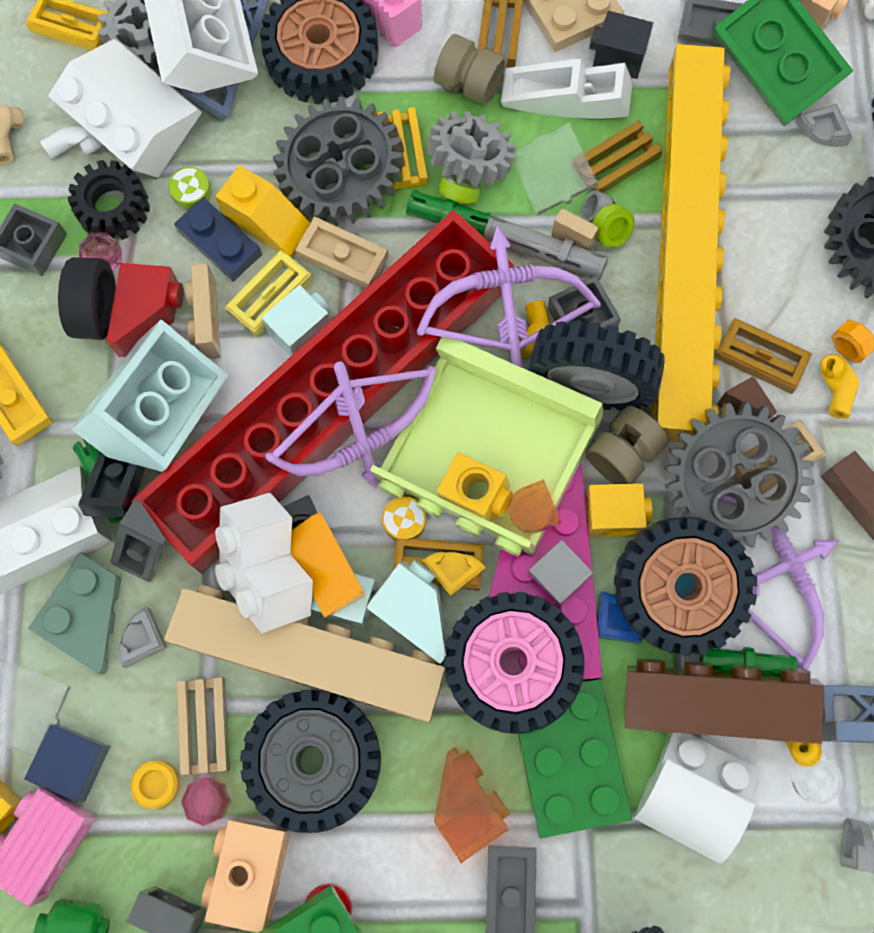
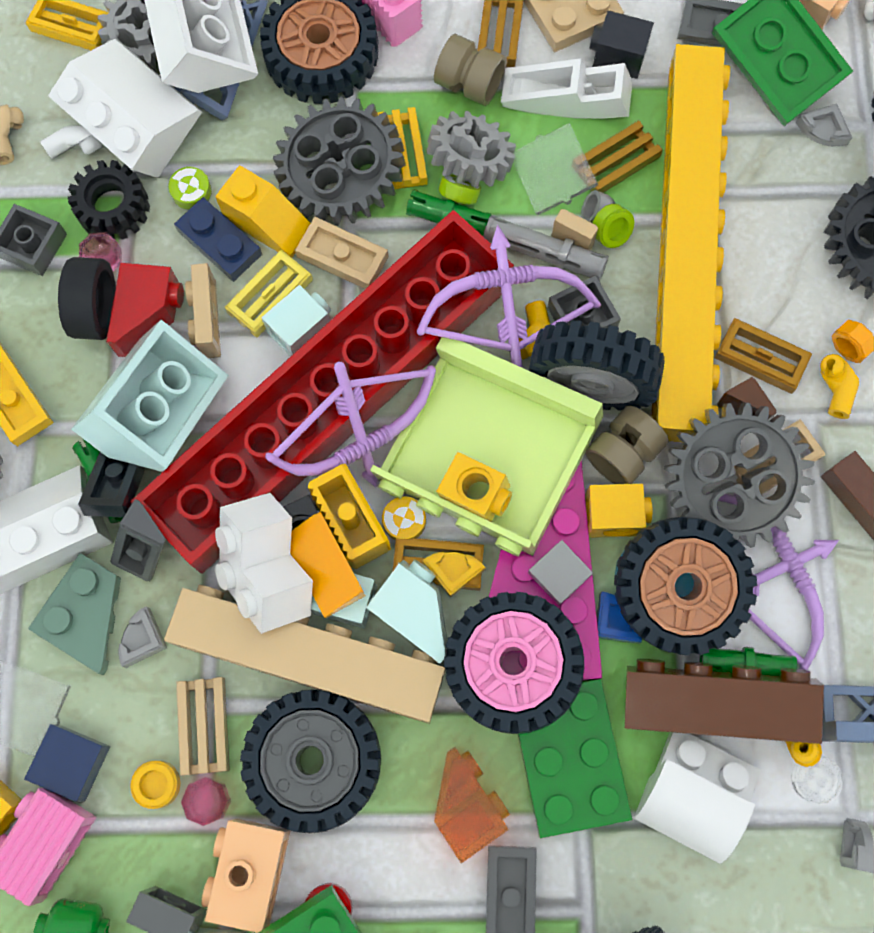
clear orange tile [508,479,561,533] -> none
none -> yellow brick [307,463,391,569]

